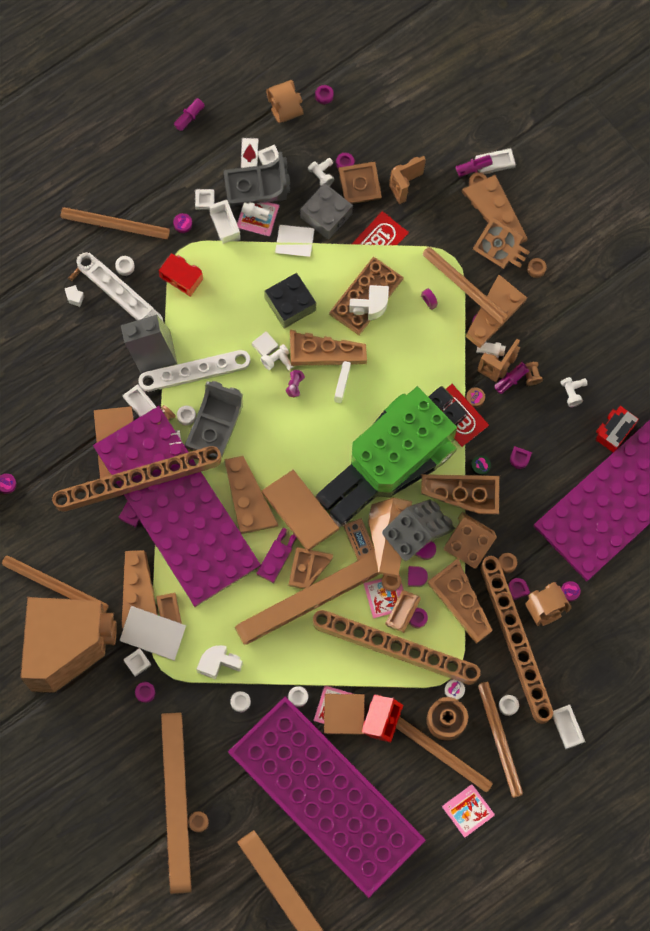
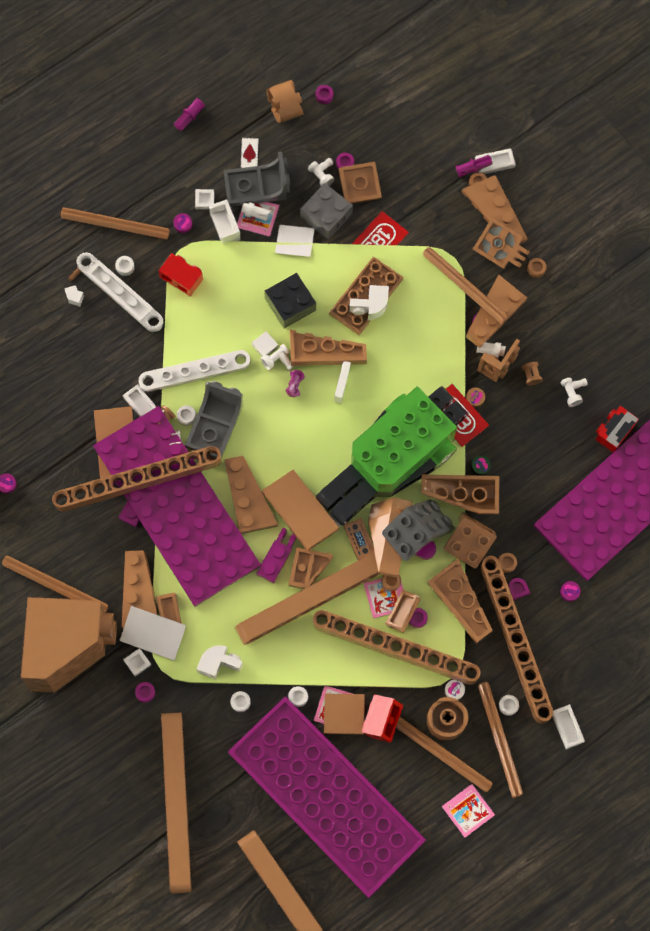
dark grey slope [121,315,177,374] -> none
medium nougat tile [188,812,209,833] -> none
white tile [258,145,278,165] -> none
medium nougat bracket [389,156,426,204] -> none
magenta tile [408,566,428,587] -> none
magenta tile [421,288,438,310] -> none
magenta axle [495,362,529,394] -> none
magenta tile [510,446,532,469] -> none
medium nougat brick [526,582,571,626] -> none

